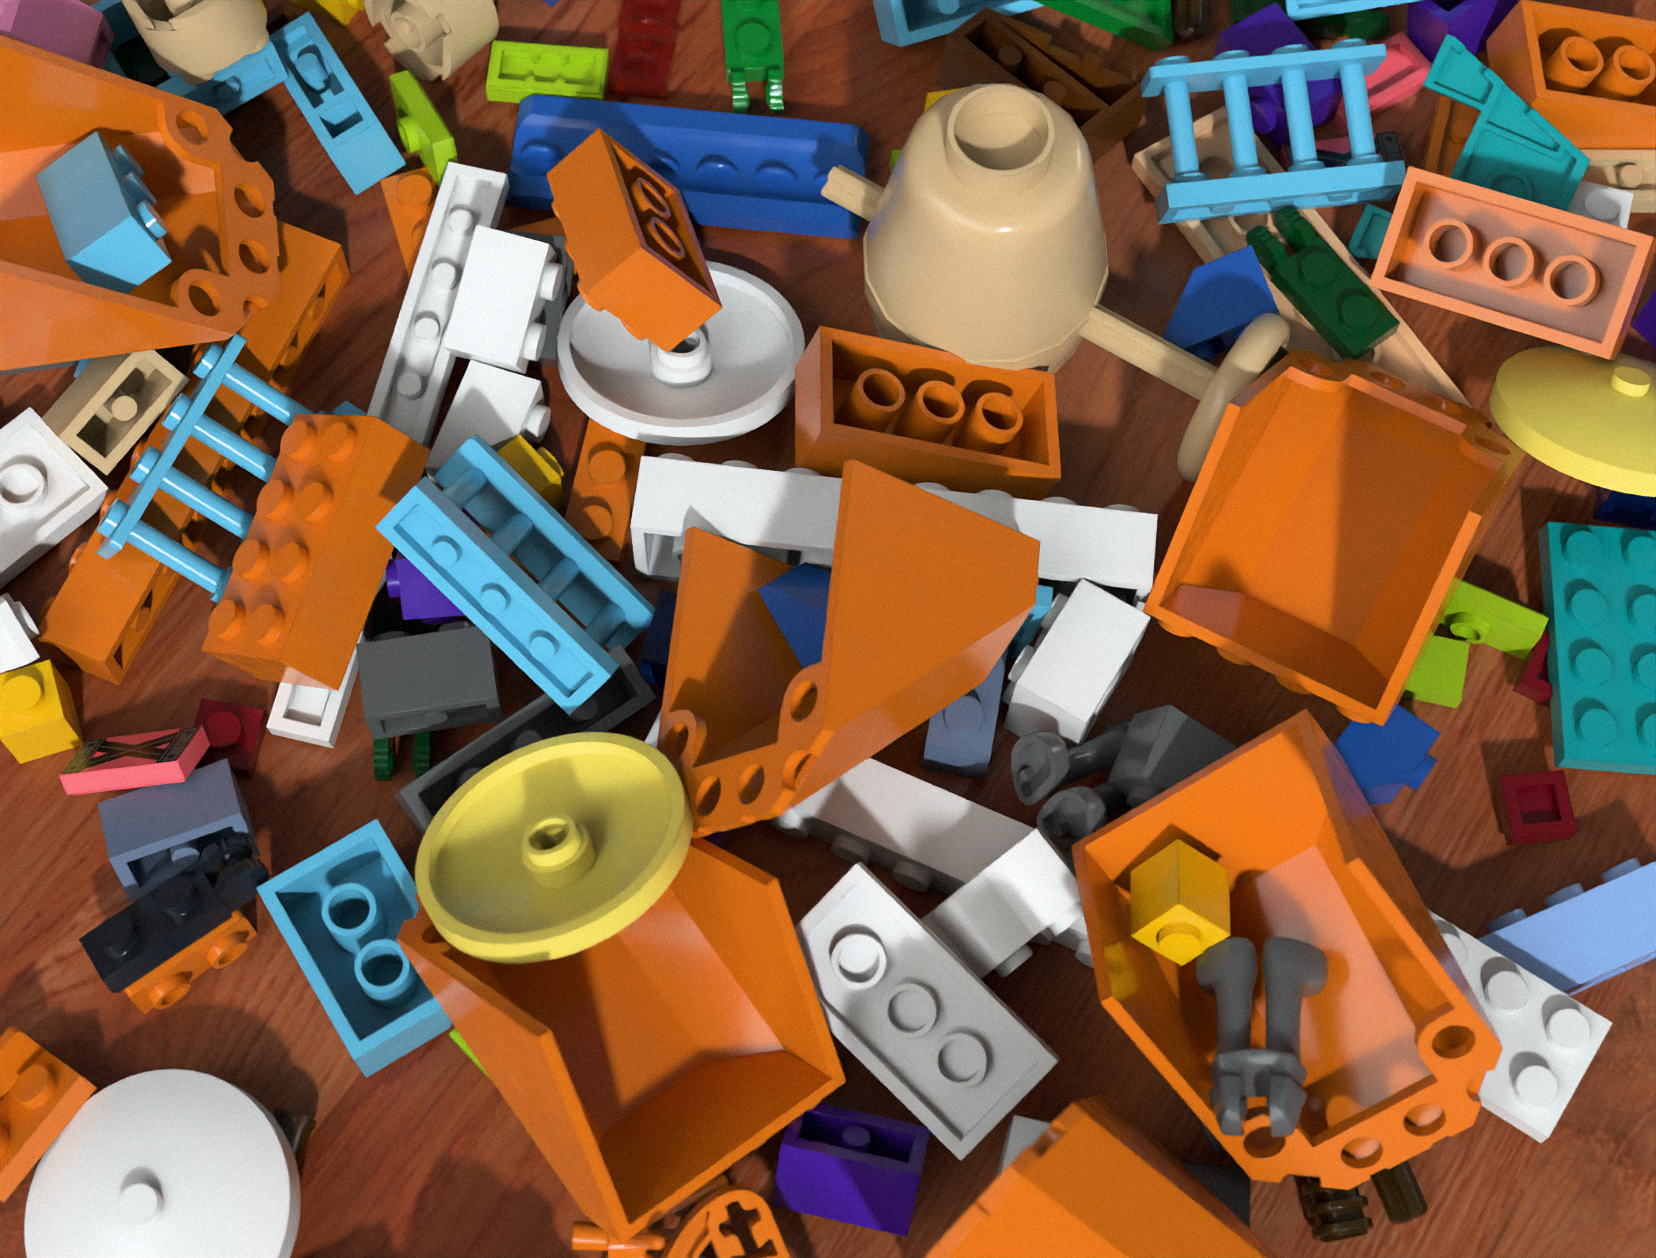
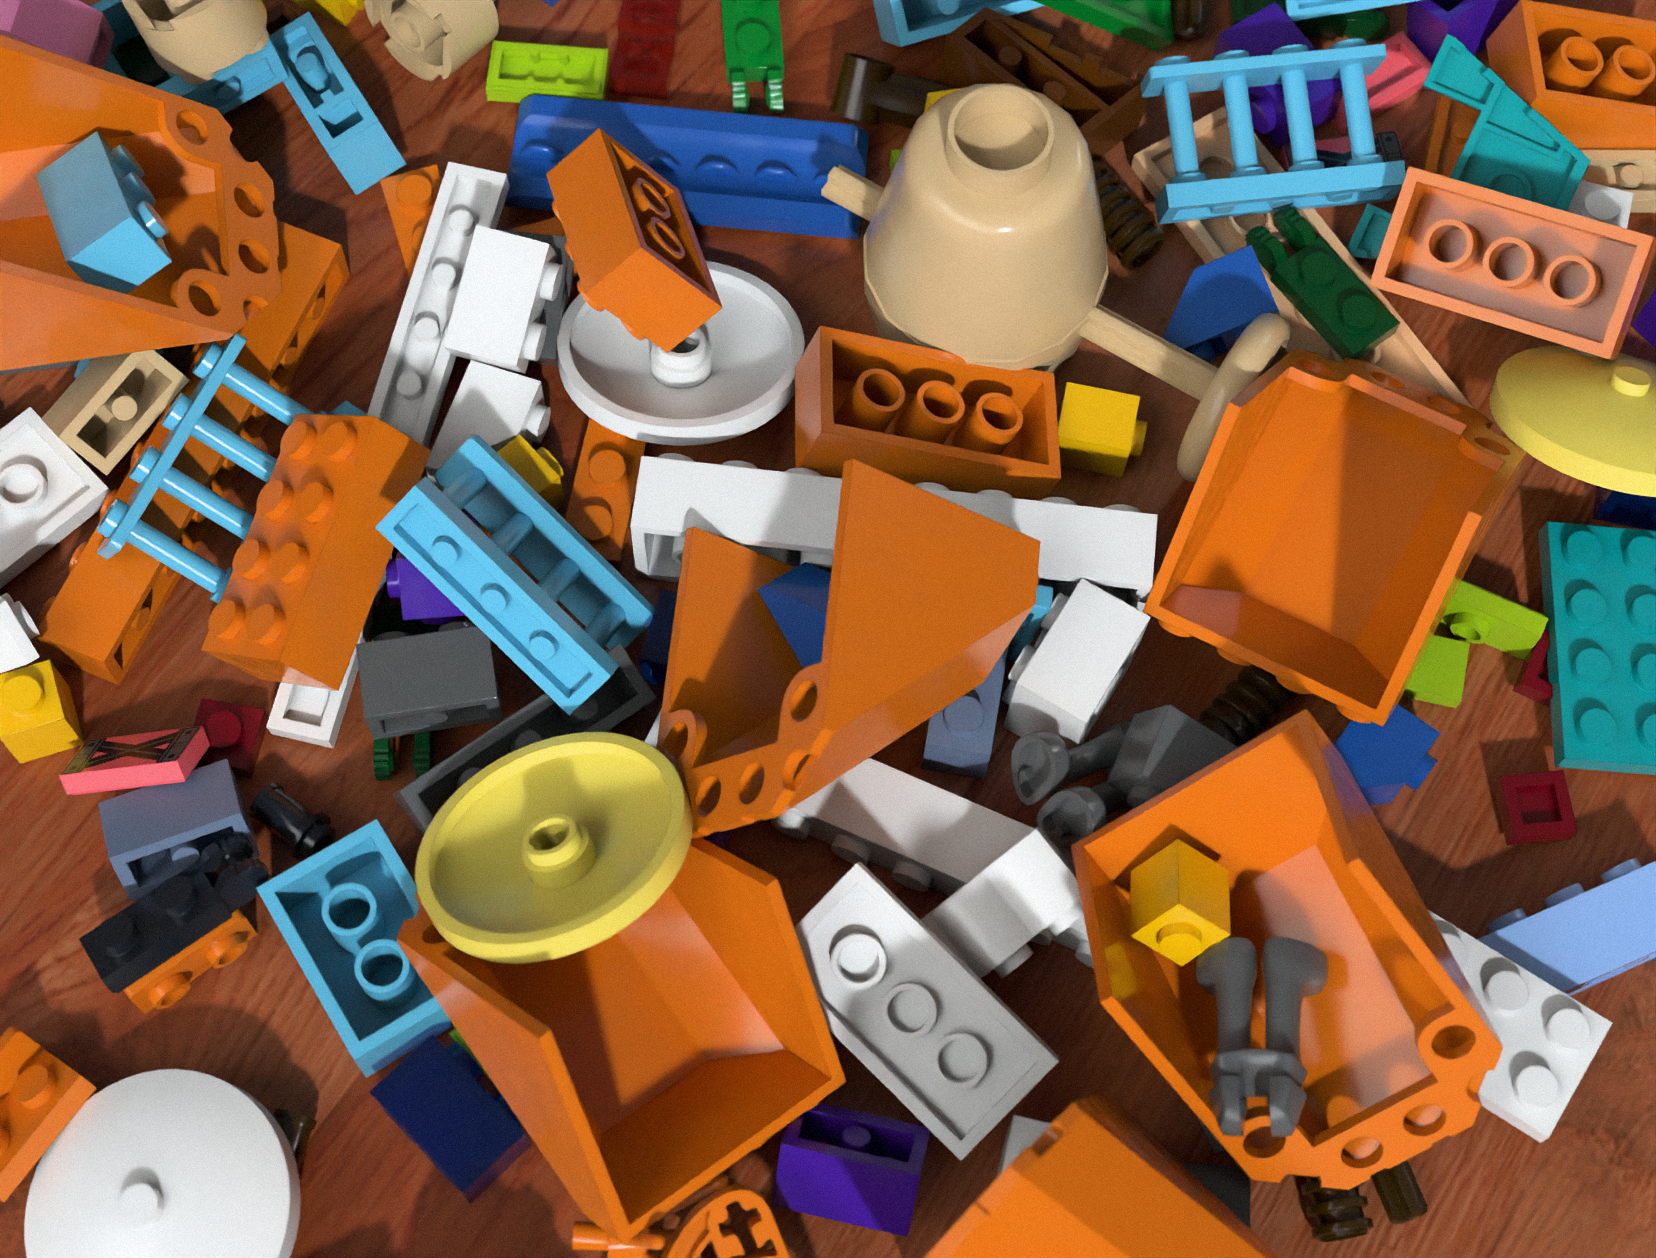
lime plate [389,70,458,189] -> none
none -> black pin [249,782,336,859]
none -> clear blue brick [370,1034,531,1204]
none -> dark brown piece [830,52,954,129]
none -> yellow brick [1058,382,1147,478]
none -> dark brown piece [1092,160,1166,270]
none -> dark brown piece [1196,664,1299,747]

